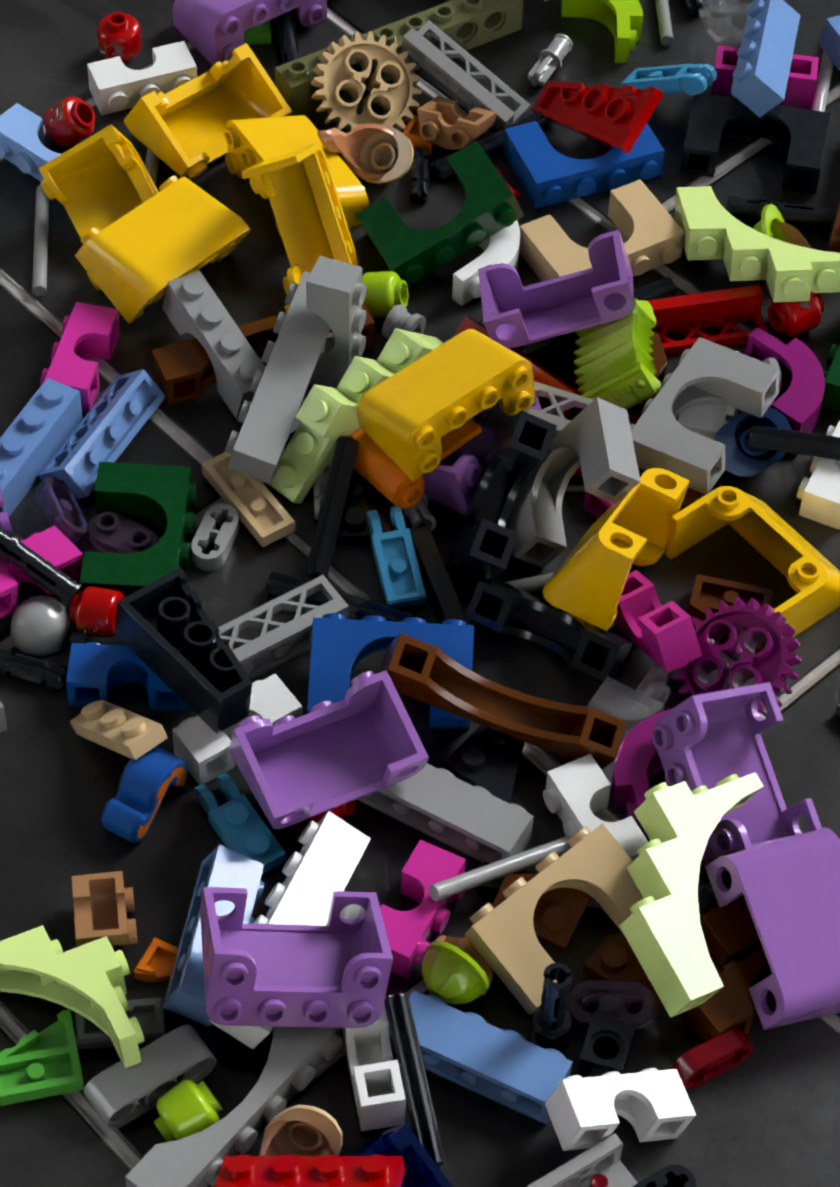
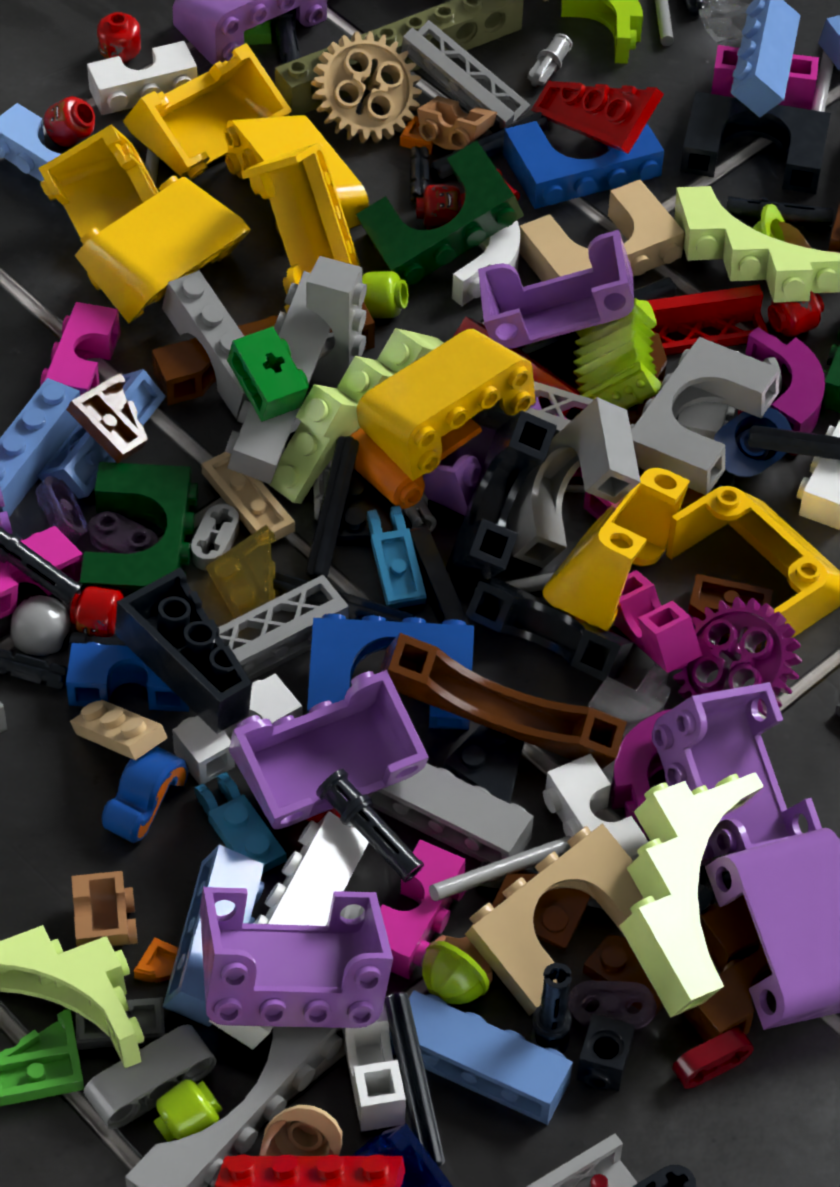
light grey bar [32,185,50,296] -> none
piece [317,123,414,184] -> none
light grey wheel [382,304,426,340] -> none
white arch [545,1068,696,1151] -> none
dark azure hinge [620,63,717,96] -> none
none -> wing [66,373,148,463]
none -> clear yellow wing [206,525,275,619]
none -> green brick [227,326,309,422]
none -> black pin [316,769,424,883]
none -> red head [416,185,465,230]

